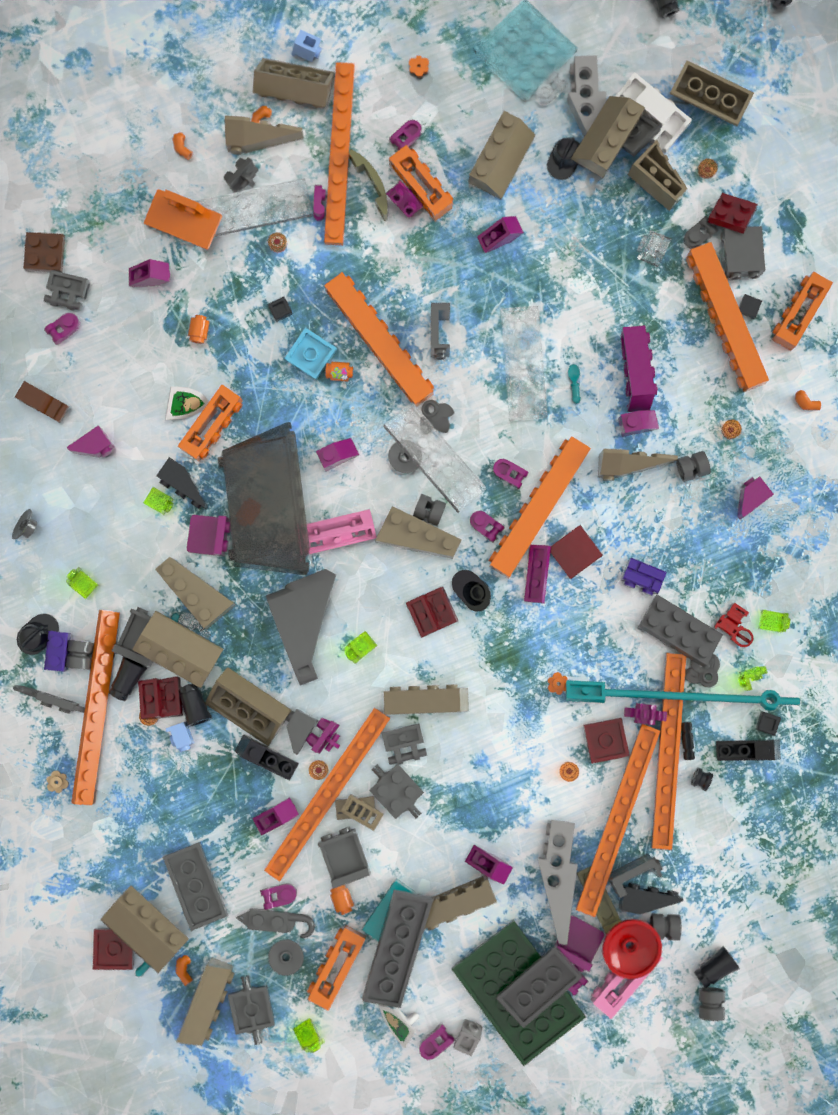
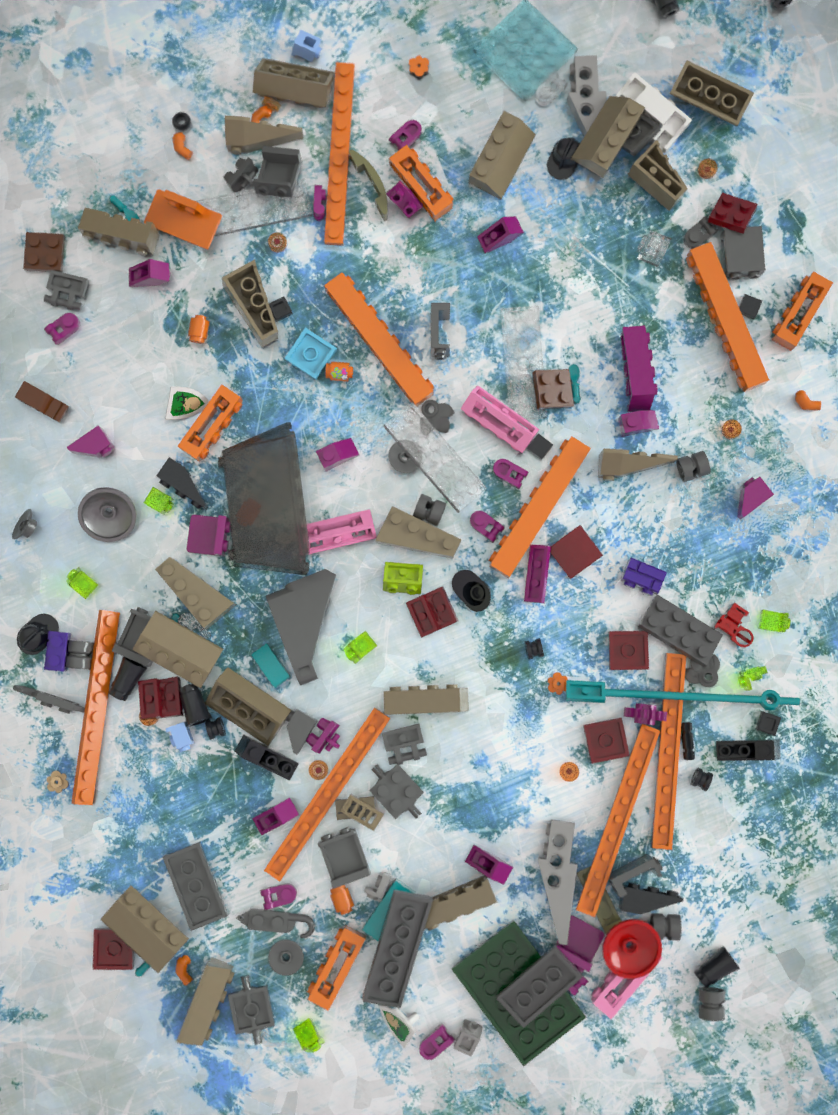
none -> dark tan wedge [78,207,160,256]
none -> flat silver dish [78,487,137,542]
none -> teal piece [109,195,140,221]
none -> black plate [172,112,191,131]
none -> black wheel [205,717,226,740]
none -> dark tan wedge [222,259,278,347]
none -> teal slope [252,643,291,688]
none -> dark grey panel [253,146,302,198]
none -> clear orange tile [262,96,281,112]
none -> light grey bracket [364,872,391,900]
none -> lime bracket [383,562,423,595]
none -> bright pink brick [460,385,540,453]
none -> black wheel [524,638,544,660]
none -> black tile [527,433,553,460]
none -> plate [532,369,574,409]
none -> dark red plate [608,631,649,670]

